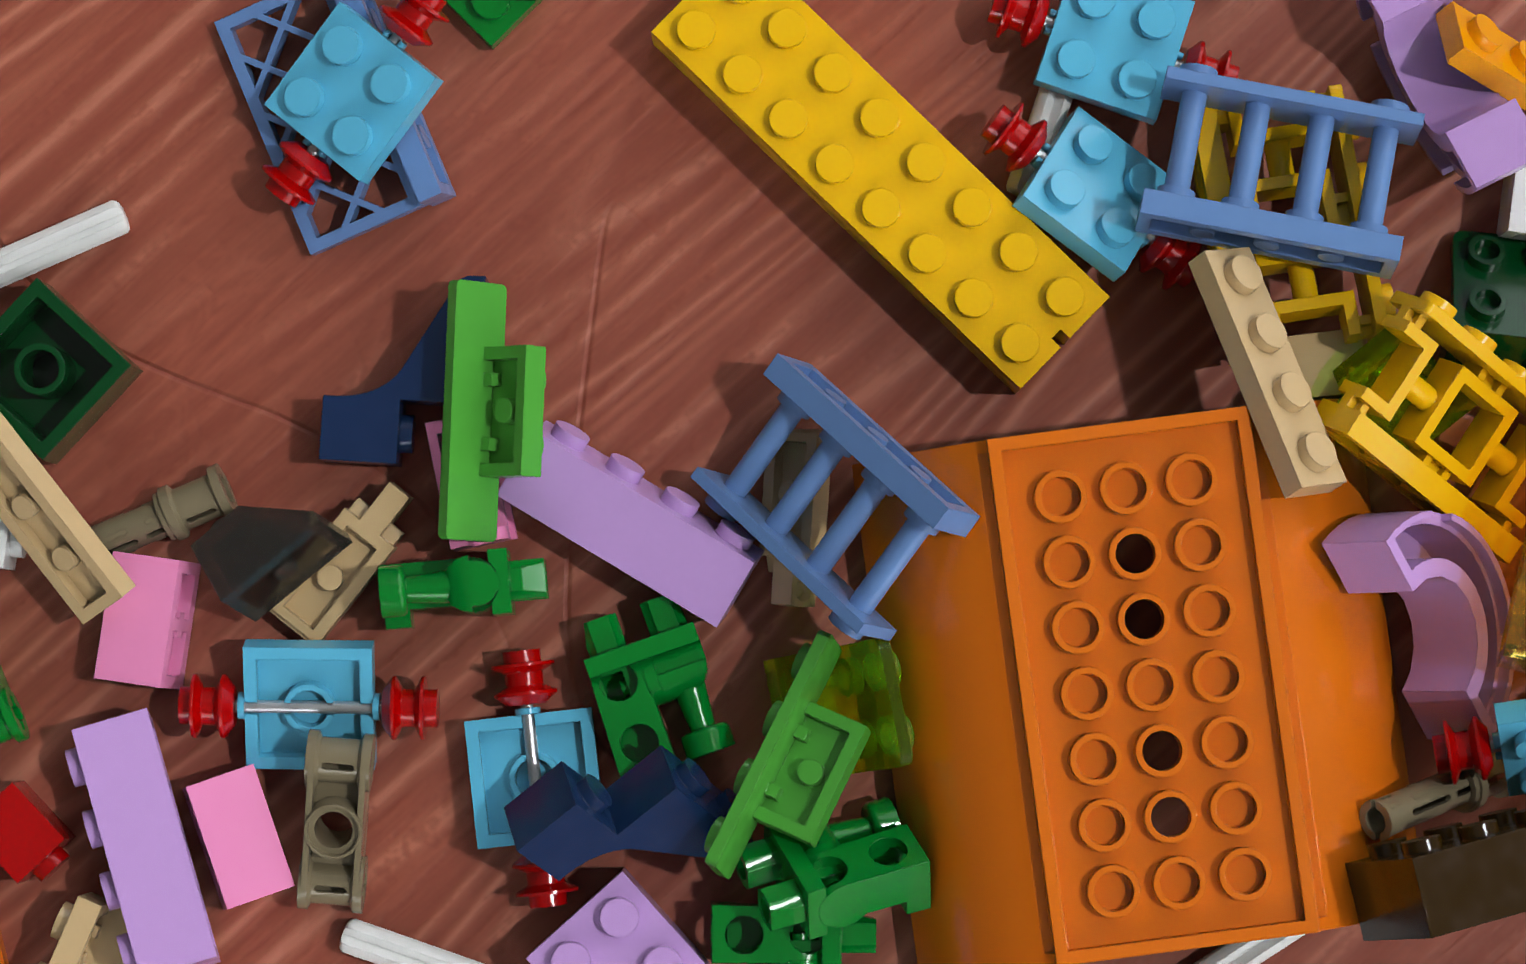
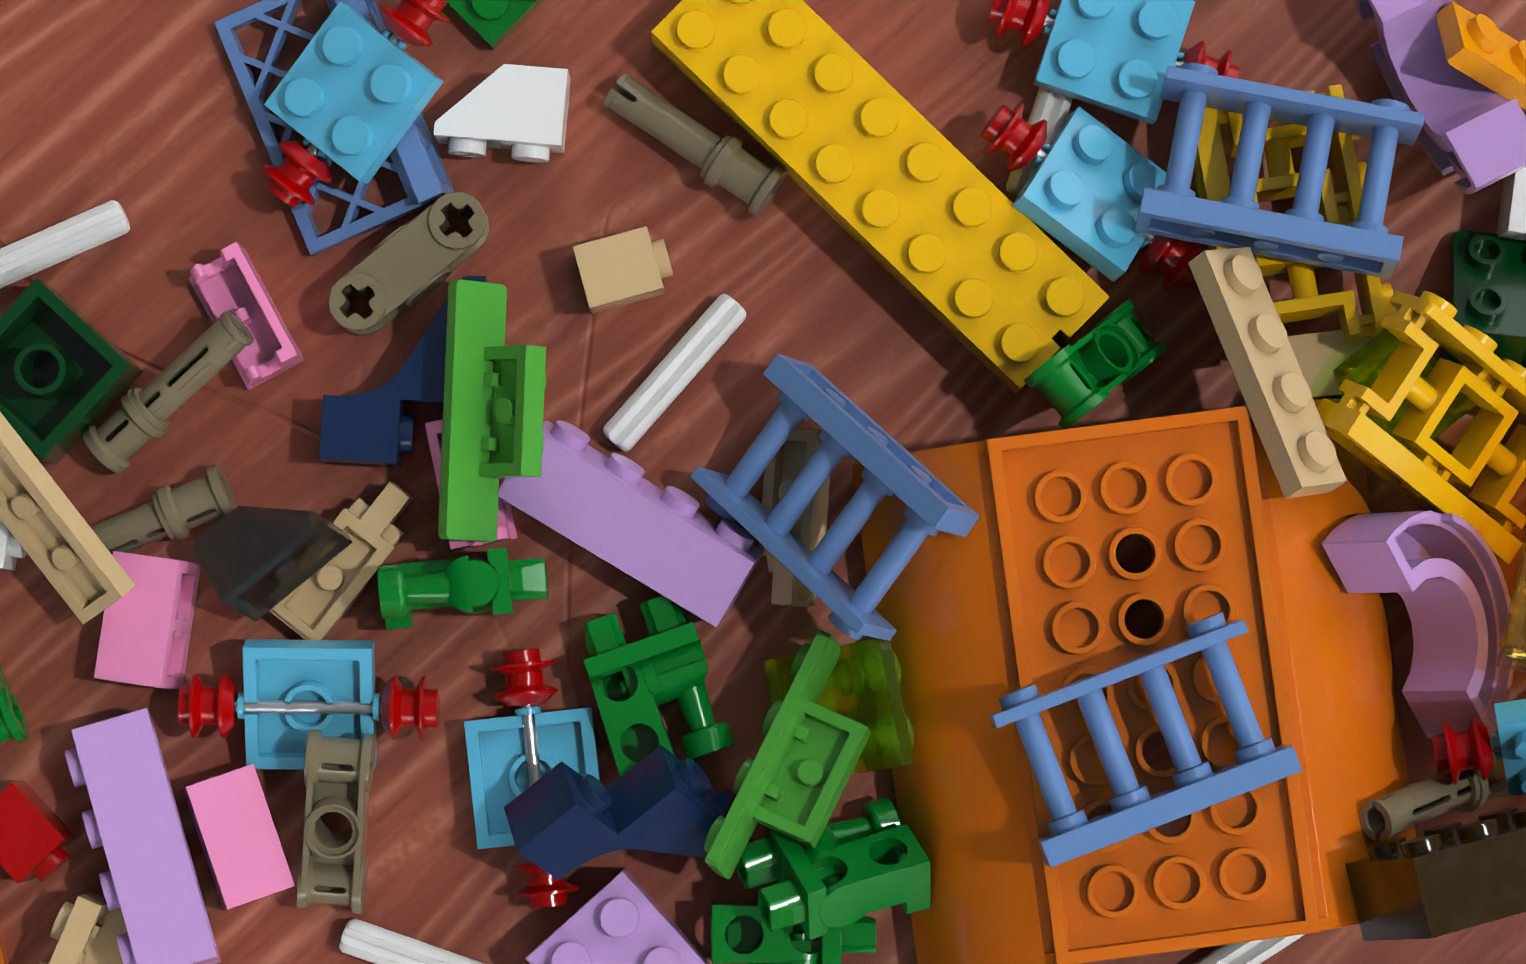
none -> dark tan pin [82,311,254,474]
none -> bright pink hinge [188,242,305,390]
none -> dark tan piece [329,192,490,336]
none -> white slope [433,64,571,163]
none -> tan brick [573,226,673,314]
none -> dark tan pin [603,72,788,218]
none -> white axle [603,293,746,452]
none -> medium blue fence [988,612,1302,868]
none -> green piece [1024,298,1169,429]

